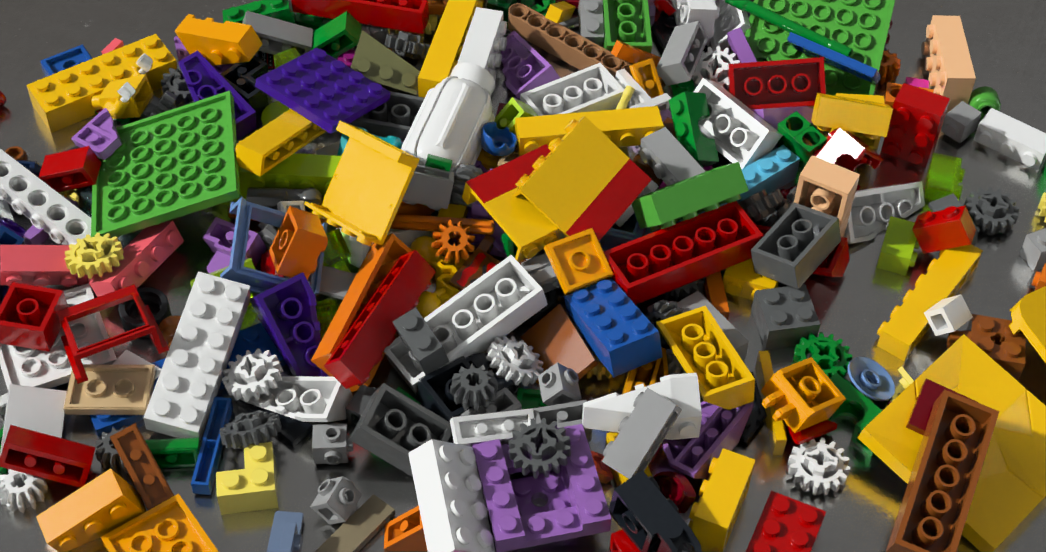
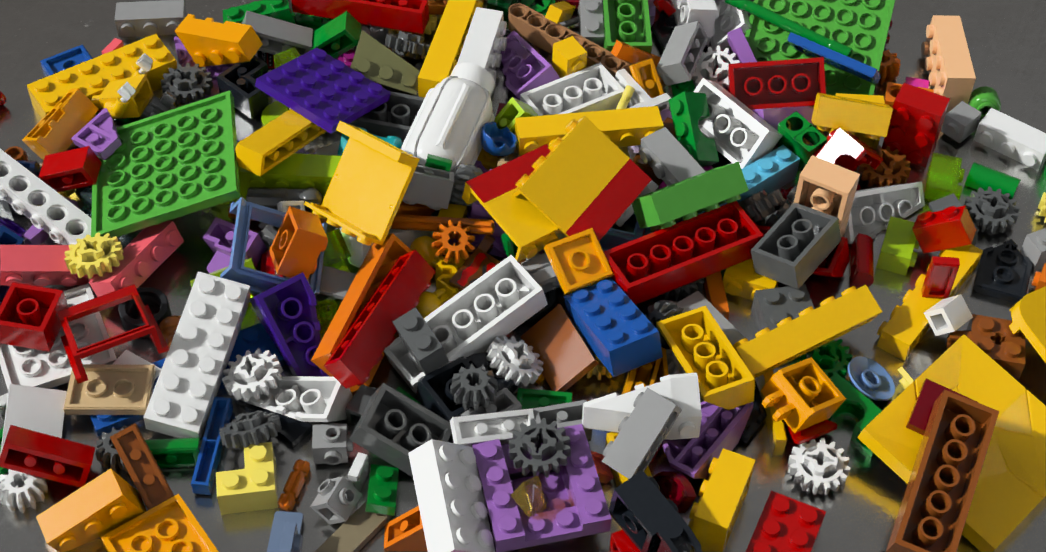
dark purple wedge [178,50,257,140] -> none
light grey brick [538,362,582,406] -> none
none -> light orange wedge [22,88,99,161]
none -> light grey brick [114,0,187,37]
none -> orange axle [278,459,310,512]
none -> white tile [348,452,370,491]
none -> green plate [365,464,399,516]
none -> clear yellow slope [511,476,547,517]
none -> yellow brick [552,36,588,78]
none -> yellow brick [732,285,882,378]
none -> red brick [850,233,874,288]
none -> dark orange gear [857,145,911,188]
none -> red tile [921,256,960,298]
none -> green brick [965,162,1021,200]
none -> black tile [973,239,1033,304]

